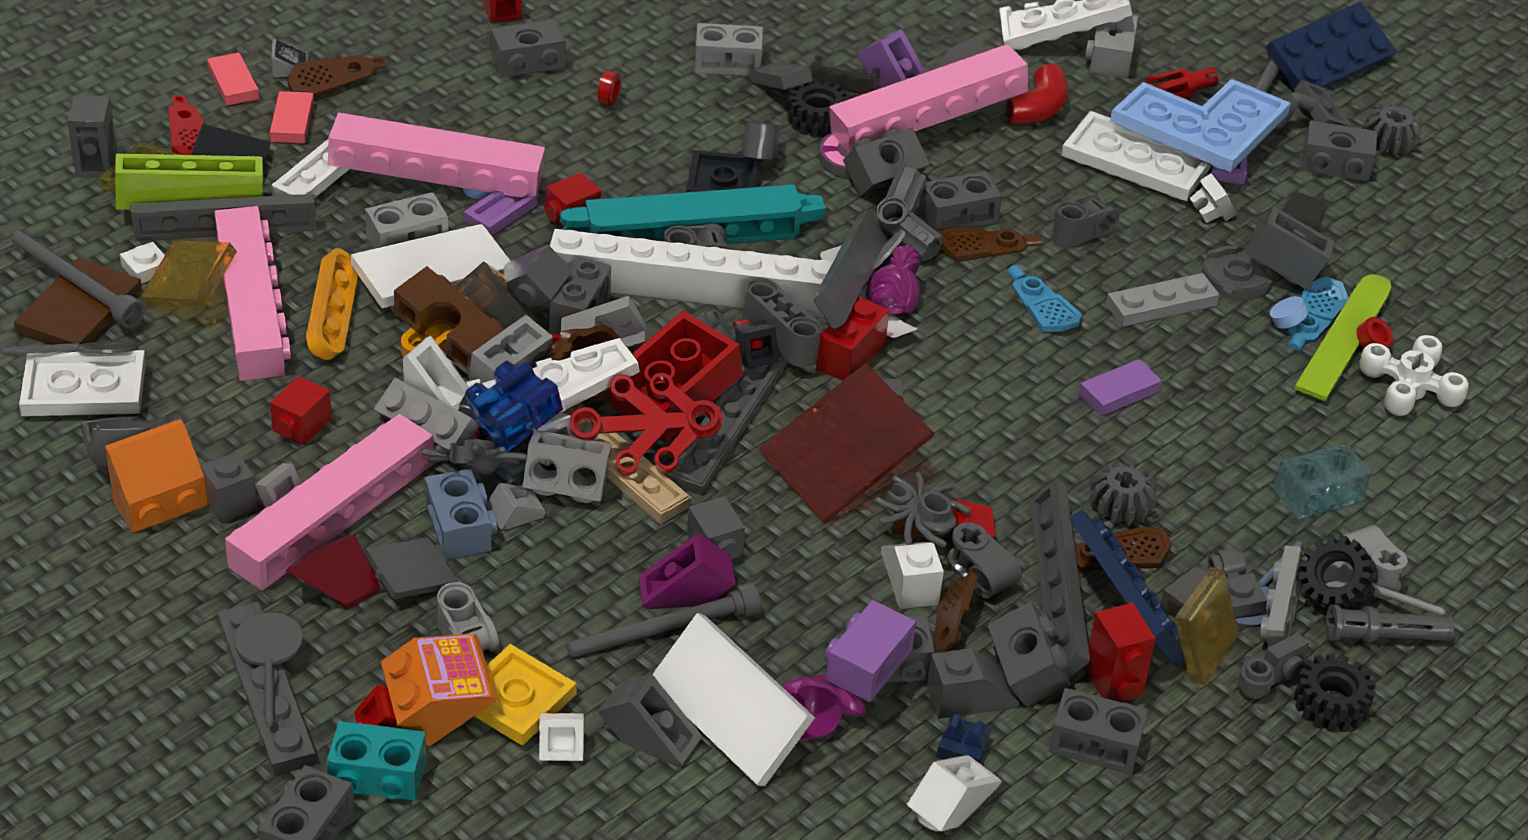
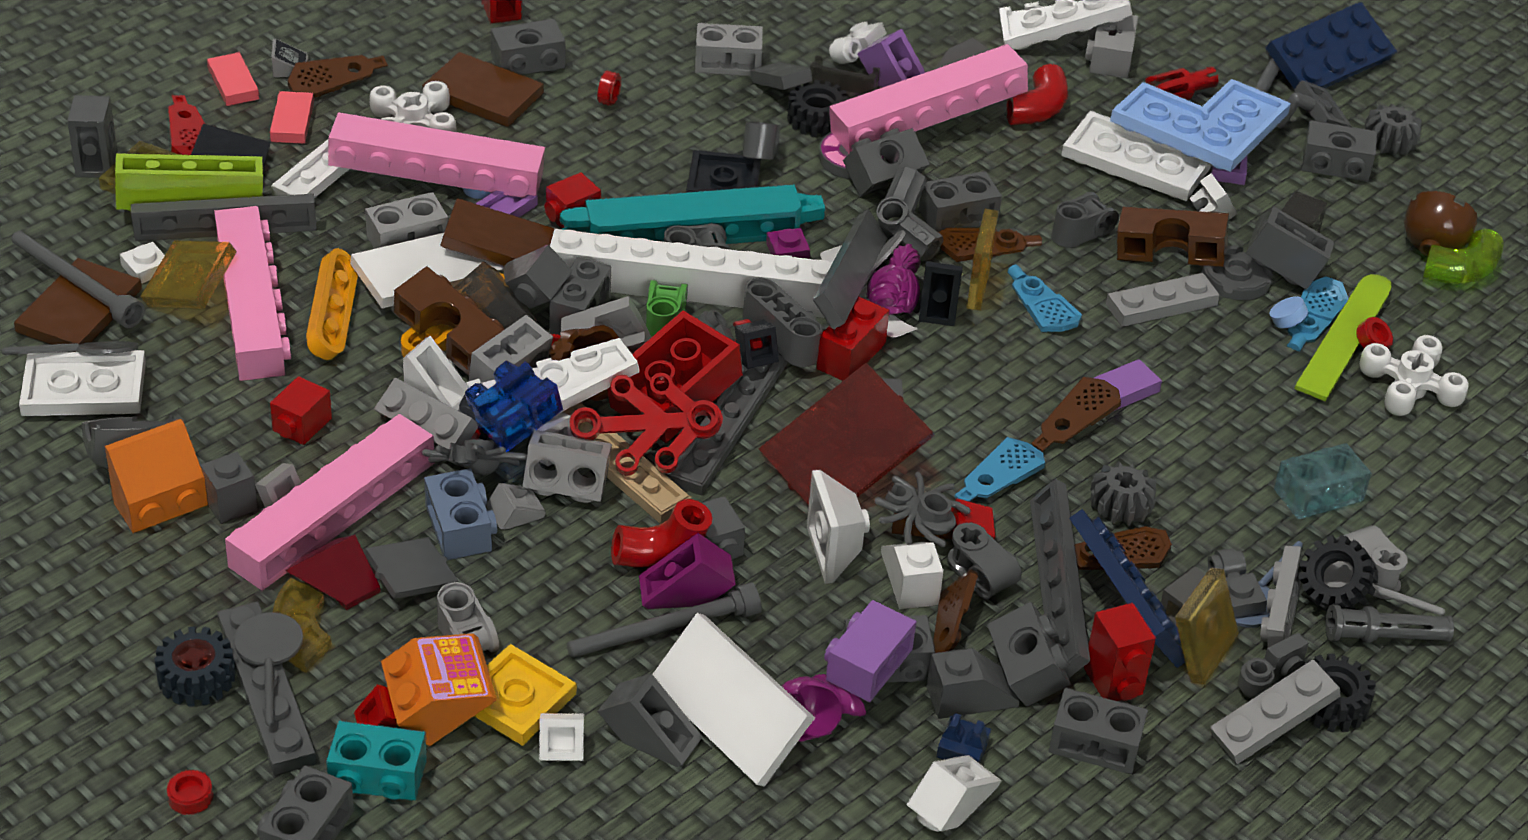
none -> black wheel [154,626,235,707]
none -> red tile [167,770,213,815]
none -> clear yellow tile [273,578,332,673]
none -> white gear [369,81,457,132]
none -> reddish brown tile [422,52,544,127]
none -> reddish brown tile [440,198,555,266]
none -> red cylinder [611,499,713,567]
none -> bright green piece [646,280,688,337]
none -> magenta plate [766,228,811,259]
none -> white slope [807,470,870,584]
none -> white plate [829,22,887,64]
none -> black slope [918,261,963,326]
none -> dark azure piece [954,437,1045,502]
none -> clear yellow tile [967,209,999,311]
none -> reddish brown piece [1031,376,1121,452]
none -> reddish brown arch [1117,207,1229,267]
none -> light grey plate [1210,659,1341,765]
none -> reddish brown cylinder [1404,191,1478,257]
none -> clear neon green cylinder [1423,229,1504,284]

